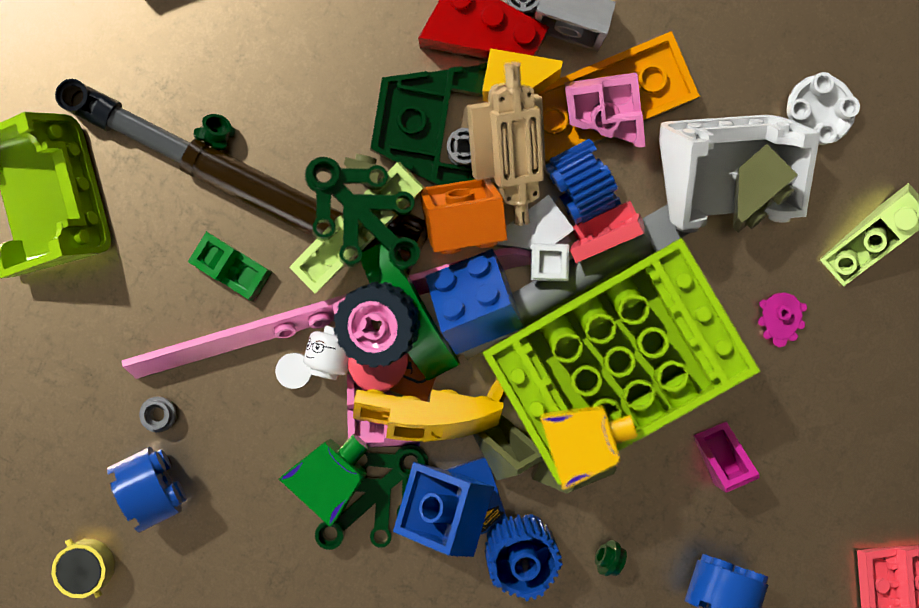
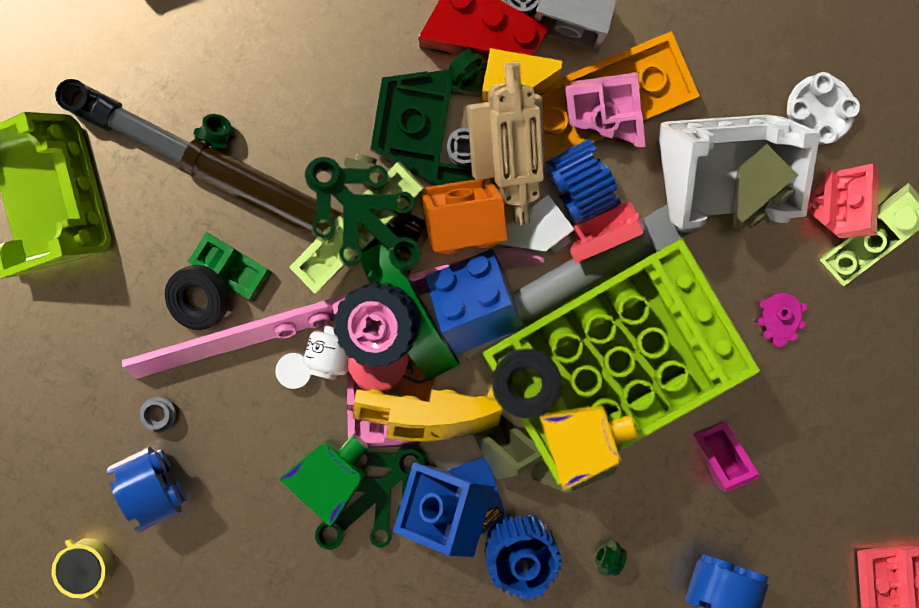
white tile [531,243,569,281] -> none
none -> black tyre [165,265,229,330]
none -> dark green plate [449,49,483,83]
none -> black tyre [492,348,561,418]
none -> coral slope [807,164,879,238]

